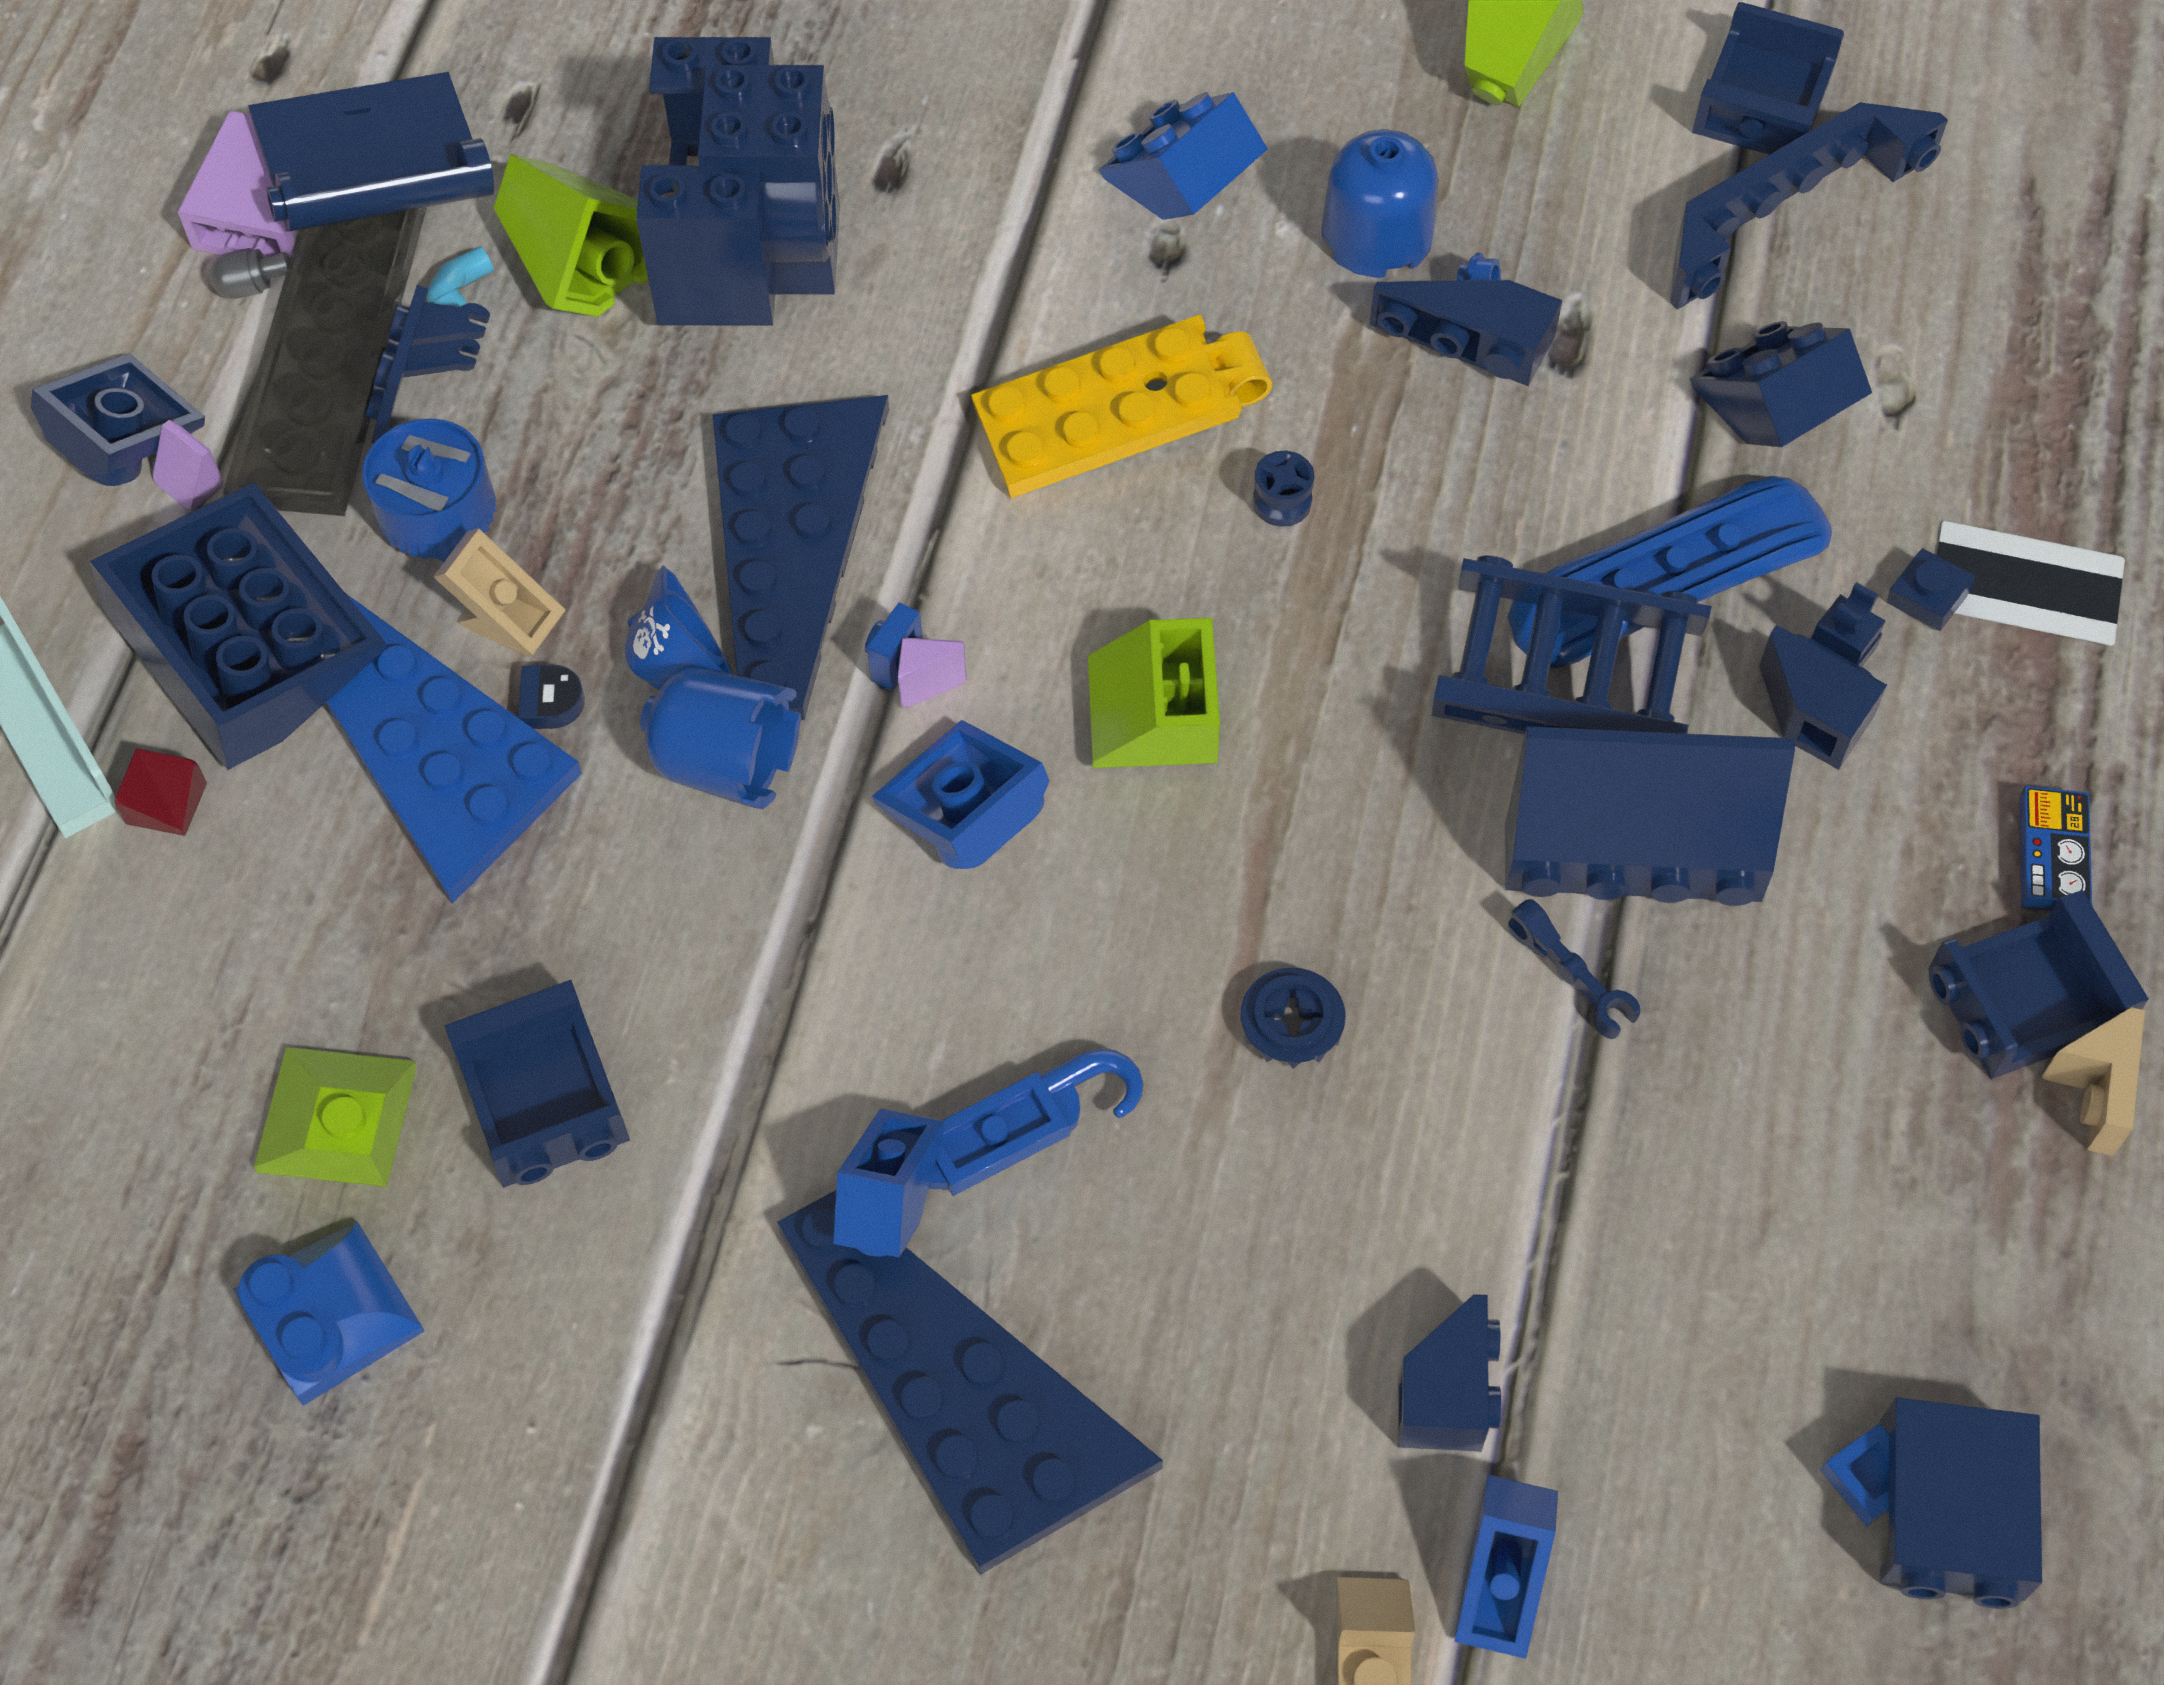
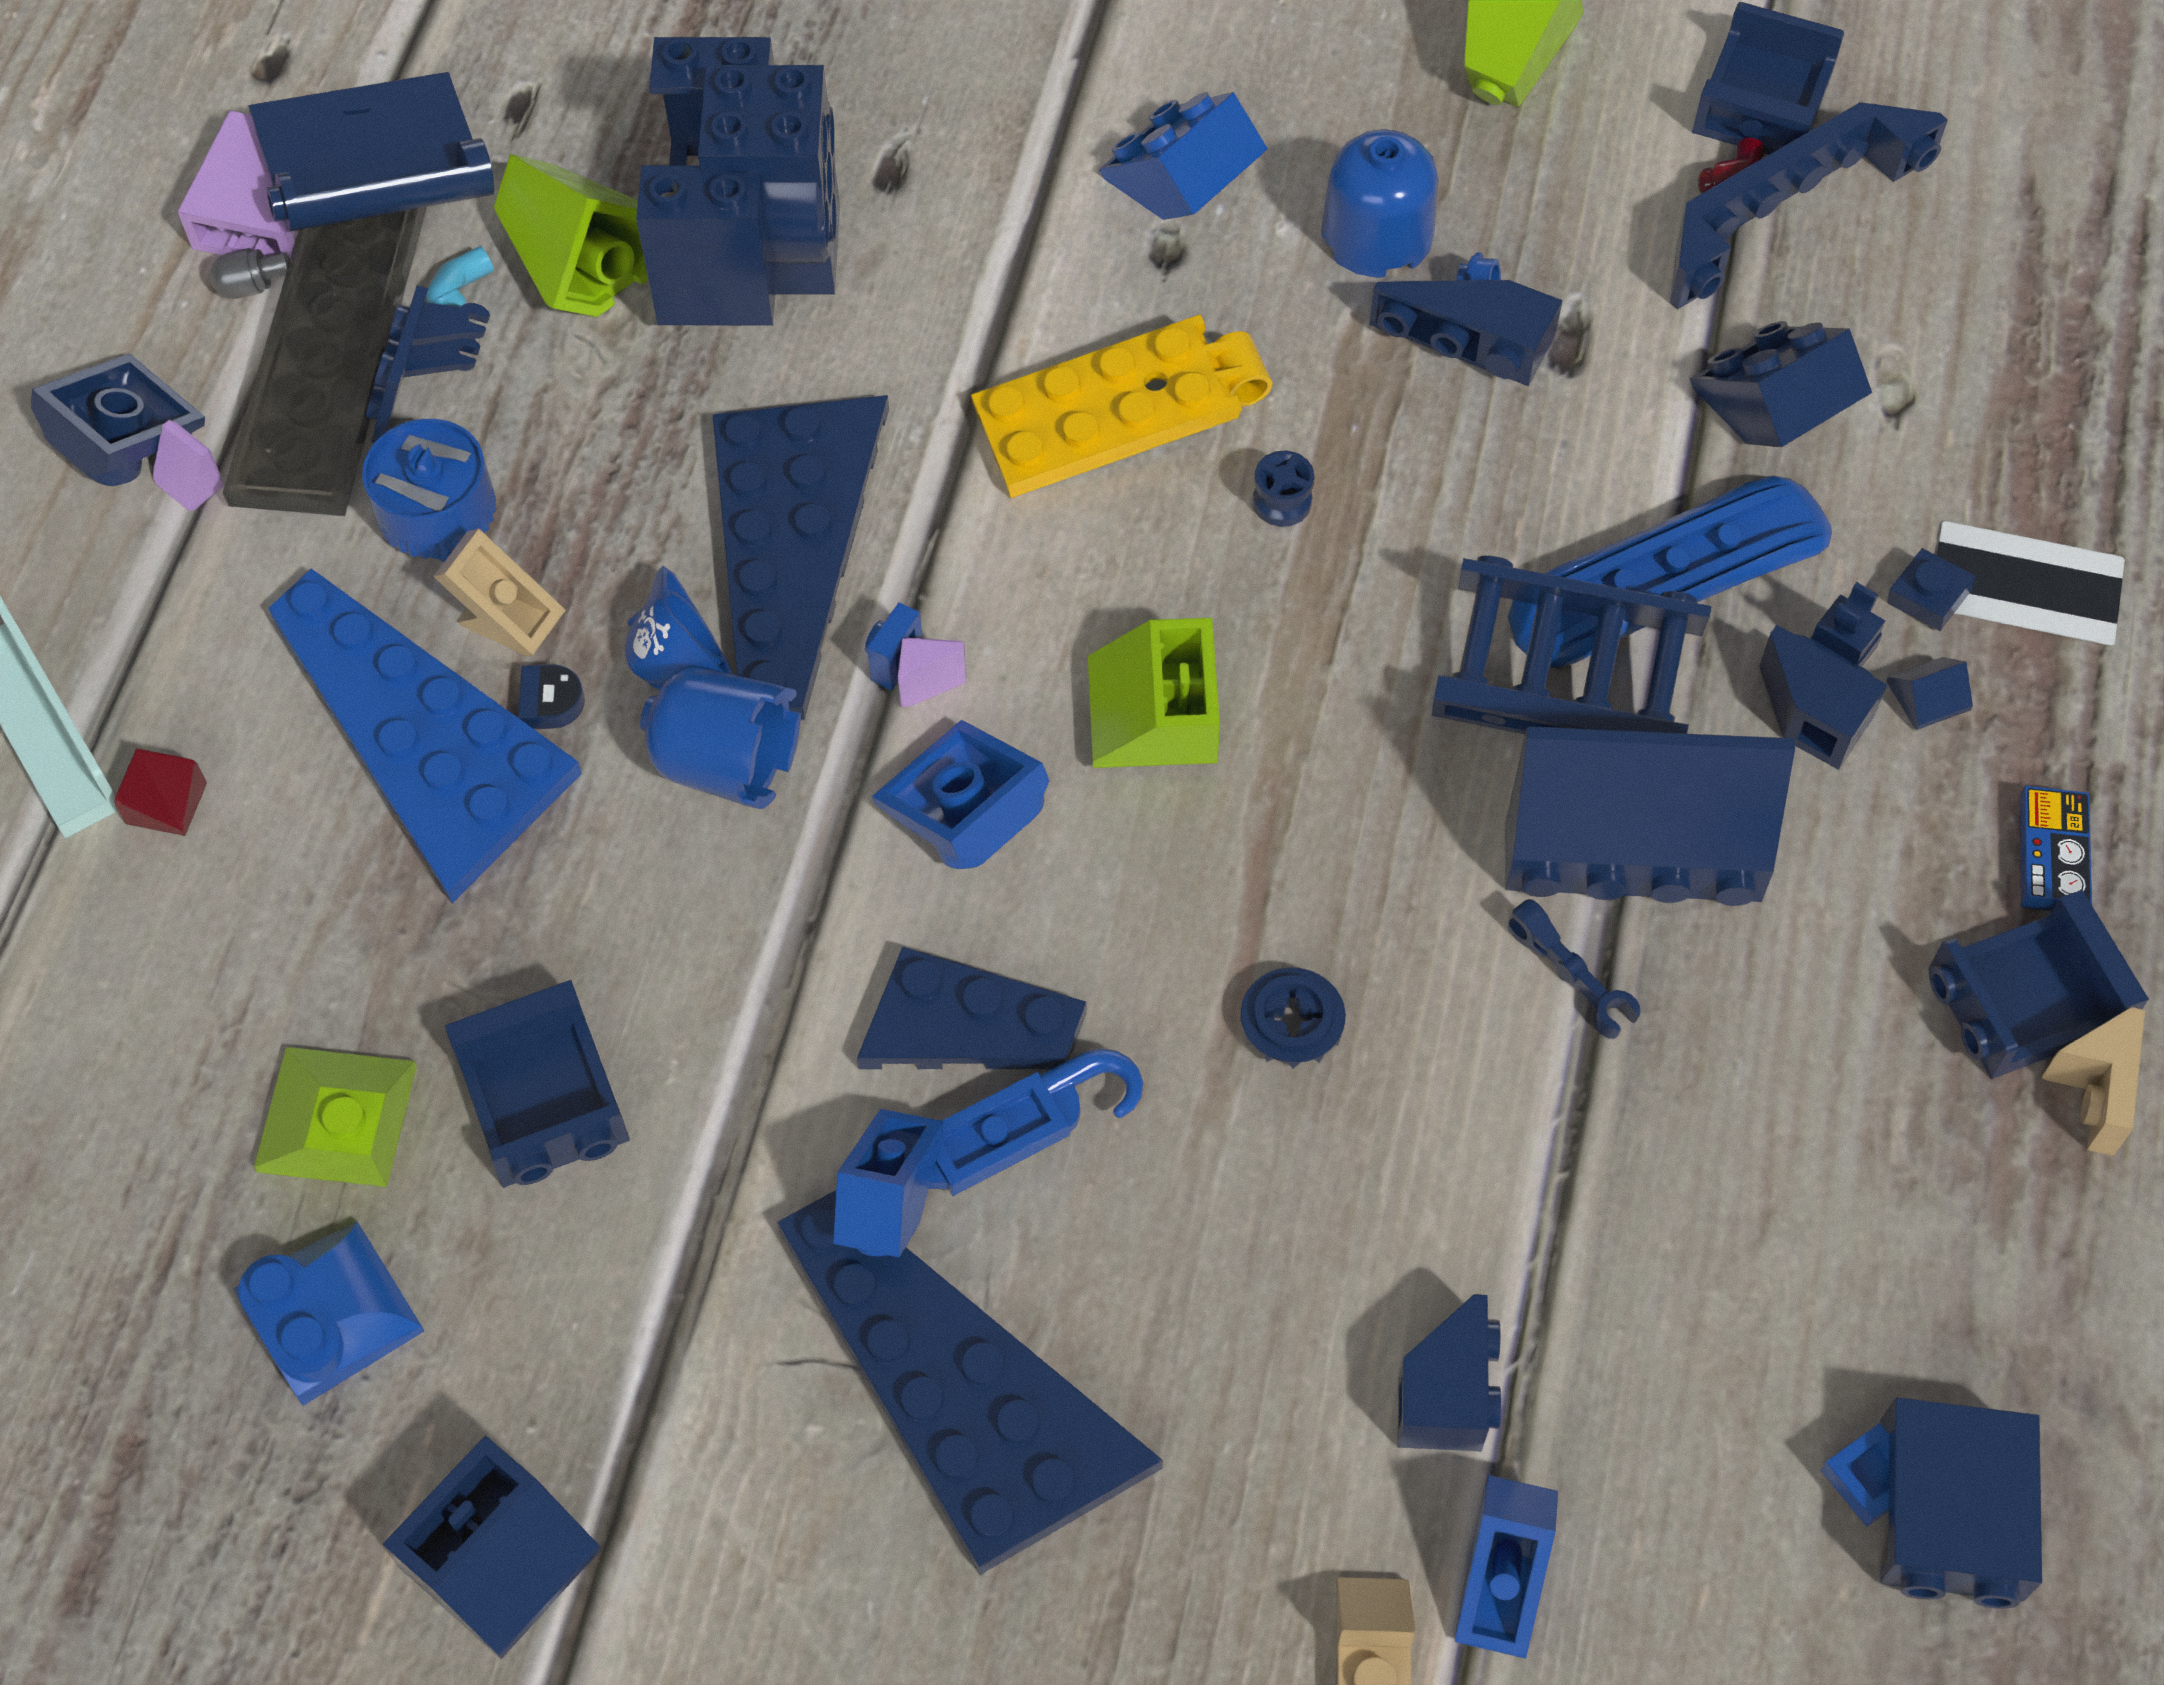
dark blue slope [90,482,386,770] -> none
none -> dark blue slope [382,1435,602,1659]
none -> dark blue wing [857,947,1087,1069]
none -> dark red arm [1698,137,1765,194]
none -> dark blue slope [1886,657,1973,730]

